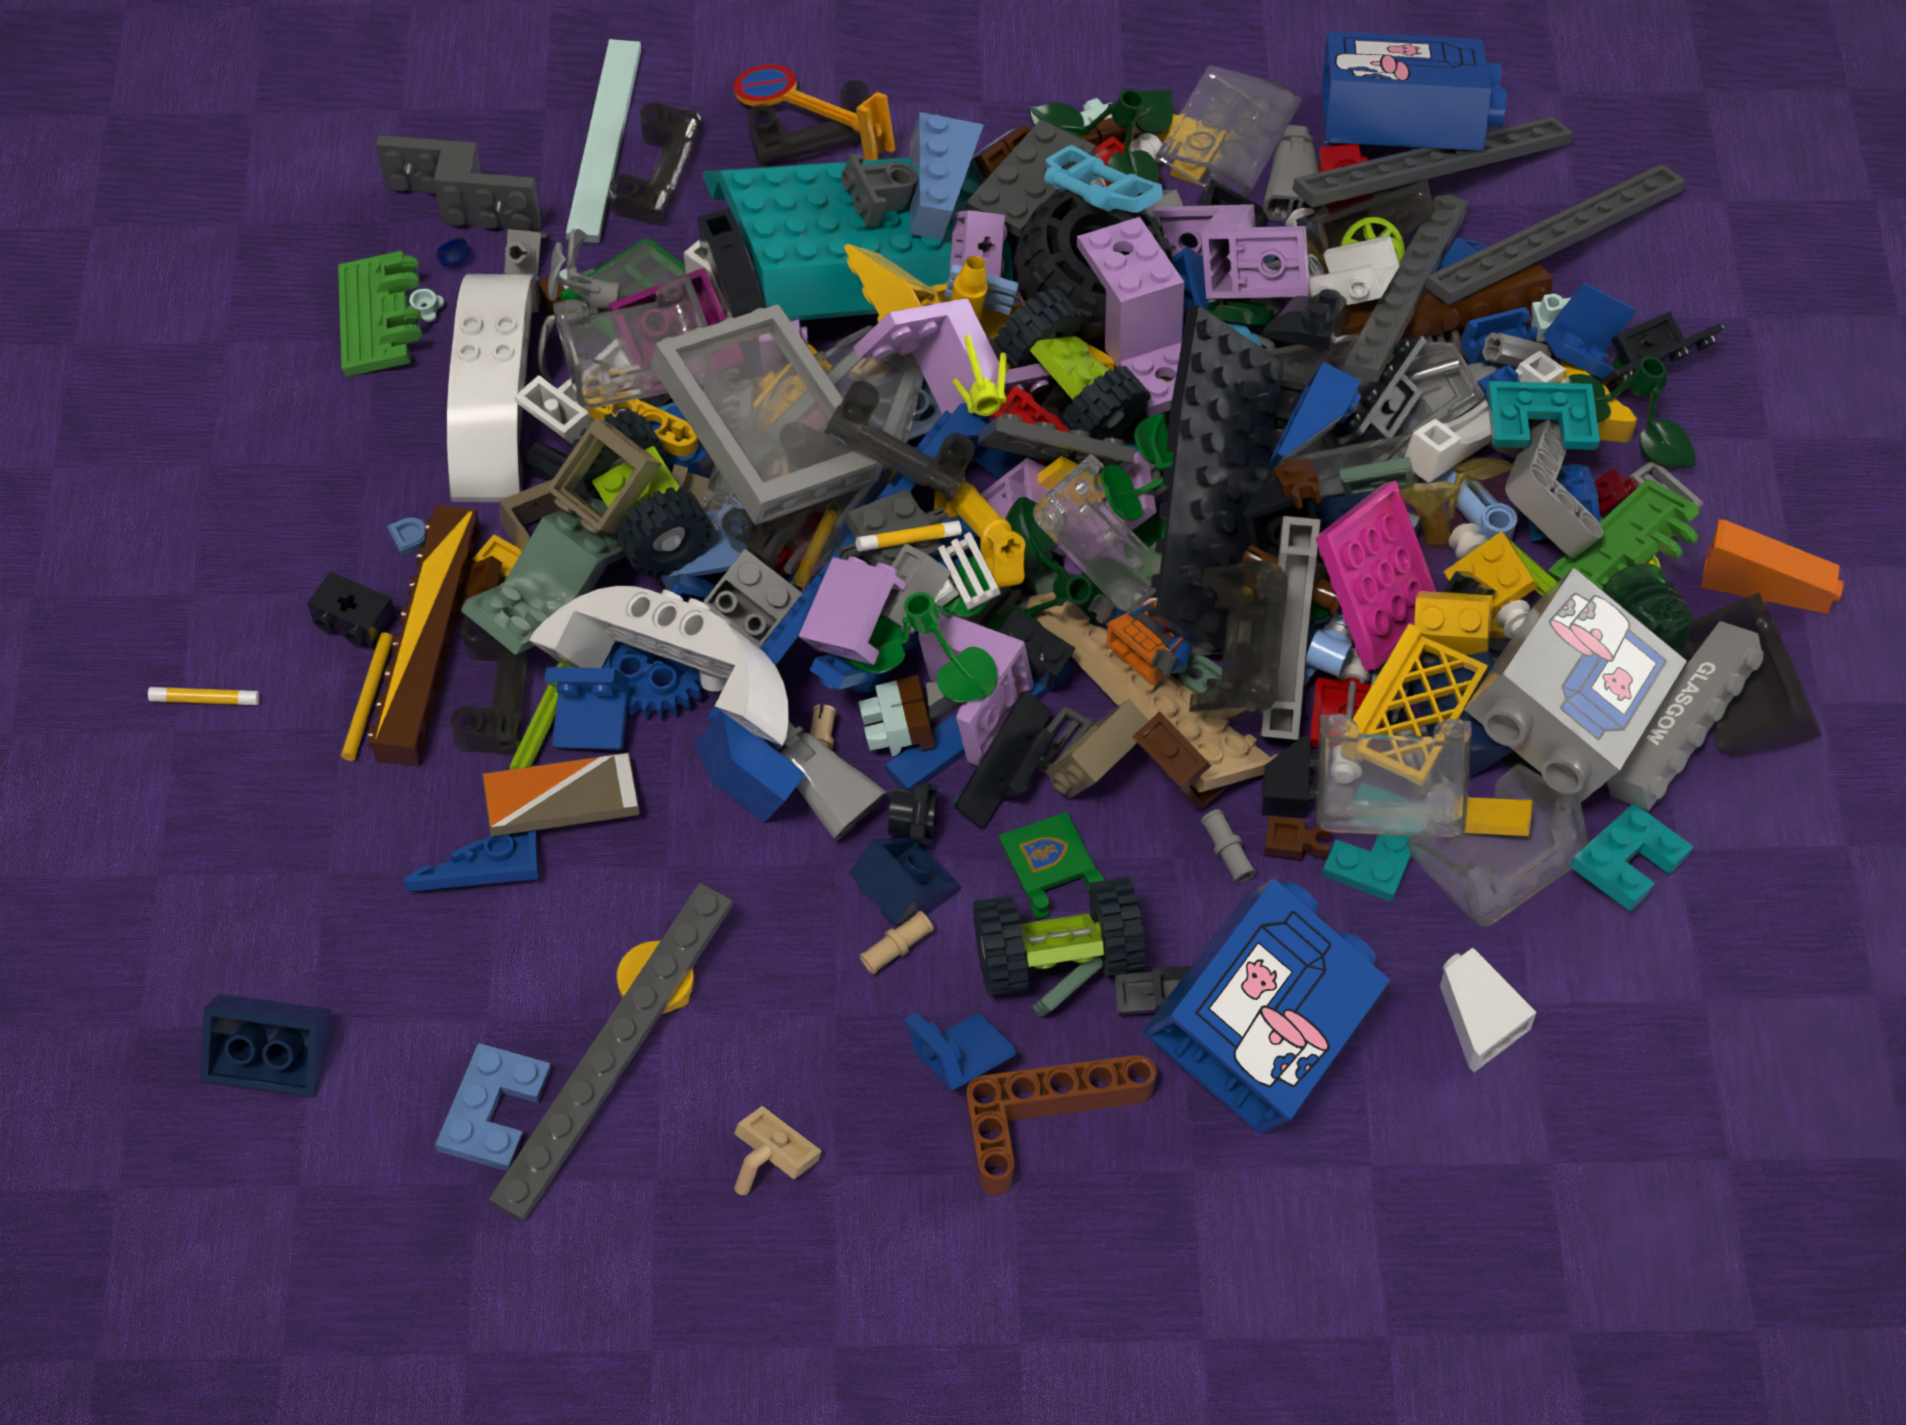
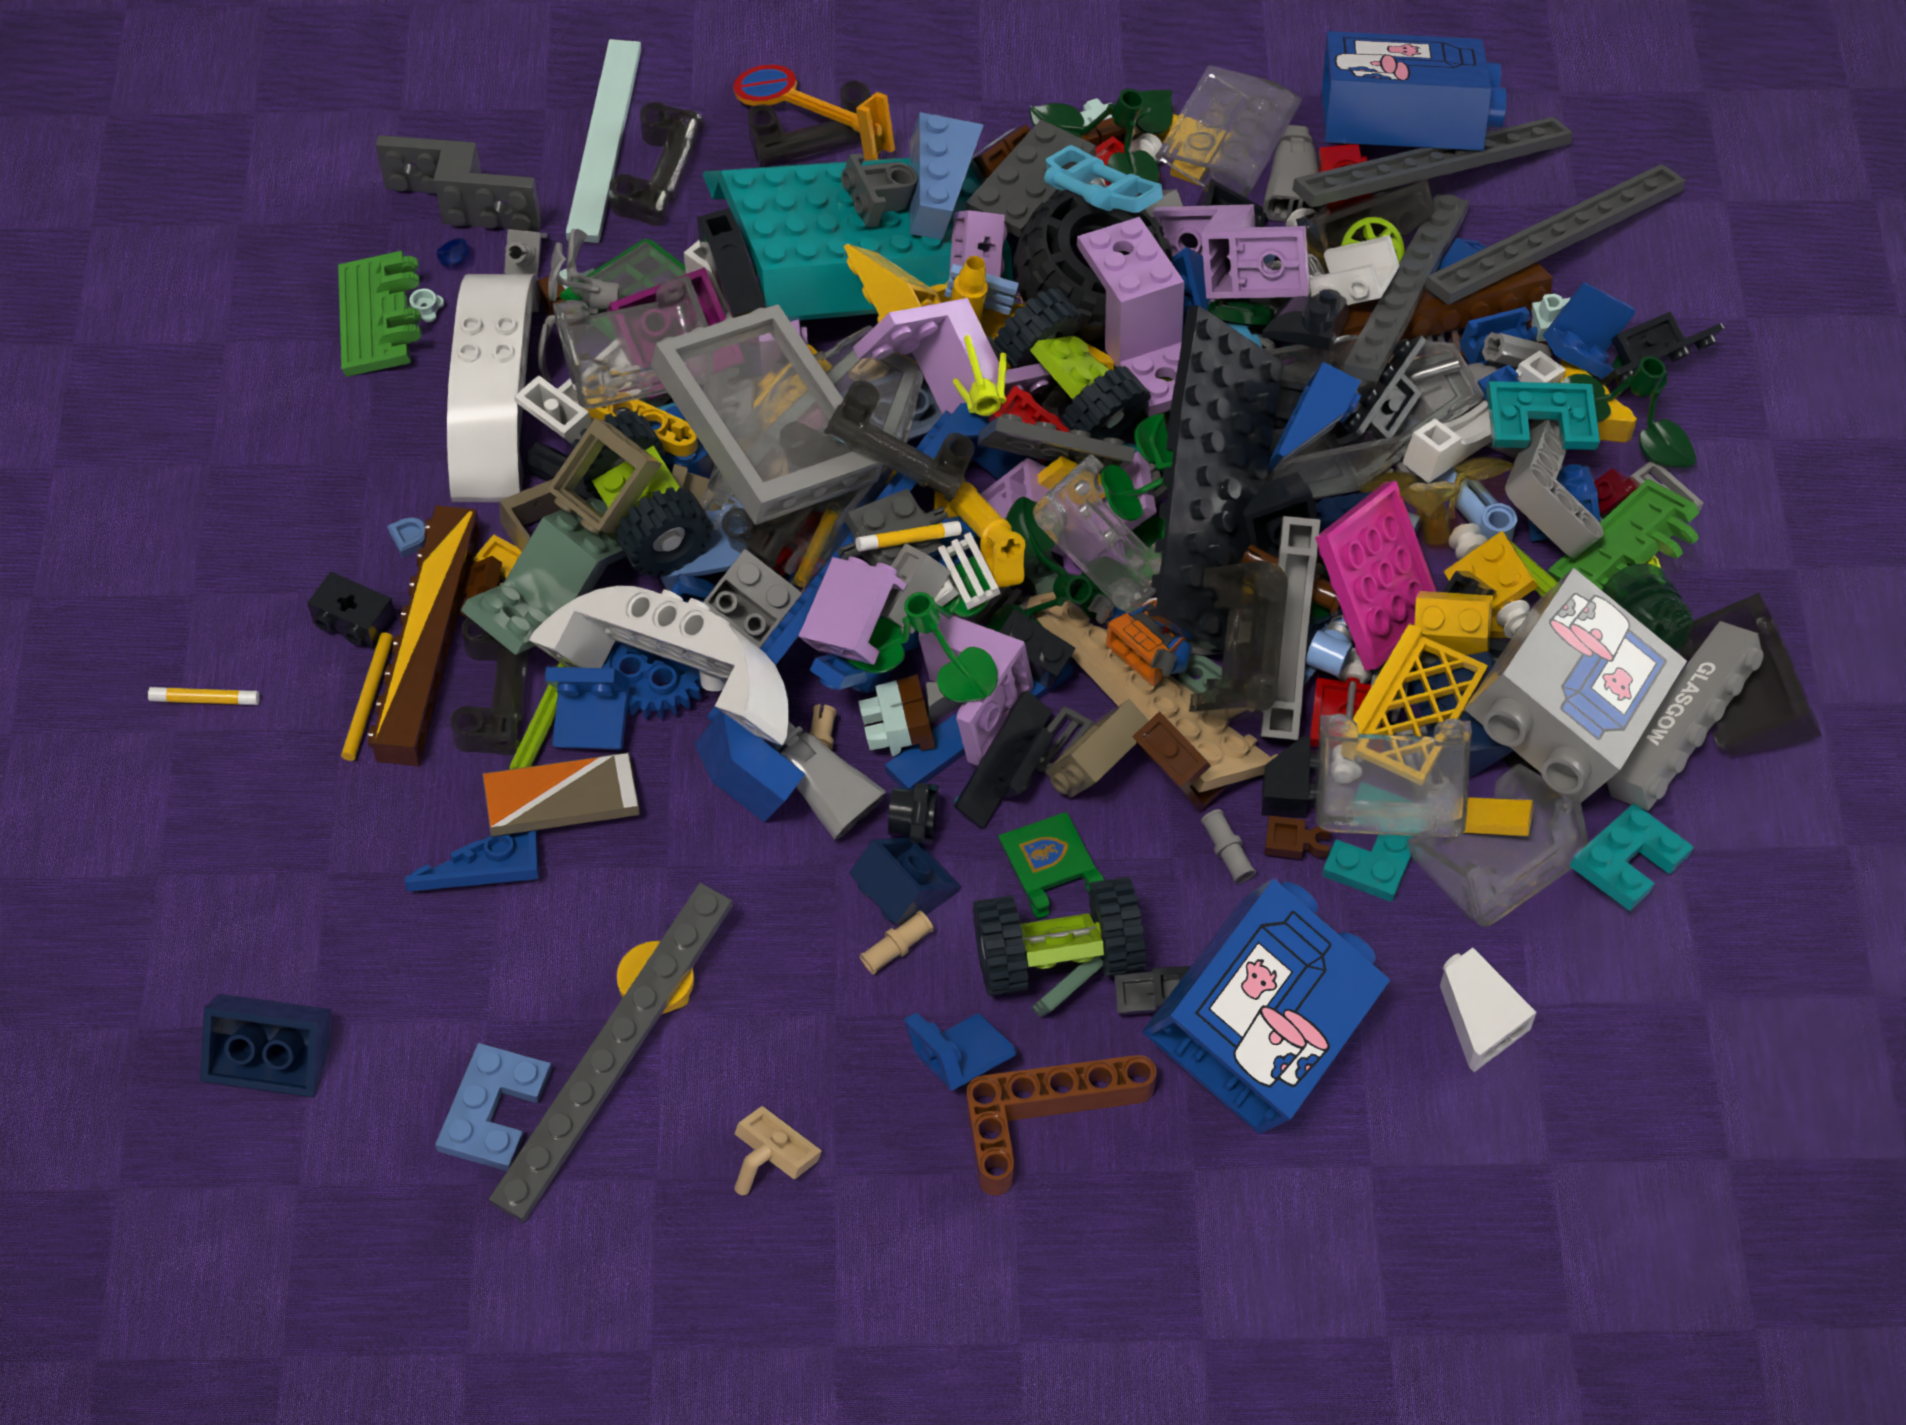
reddish brown plate [1273,457,1321,508] -> none
sand green tile [1339,457,1415,496] -> none
orange slope [1700,519,1844,614] -> none

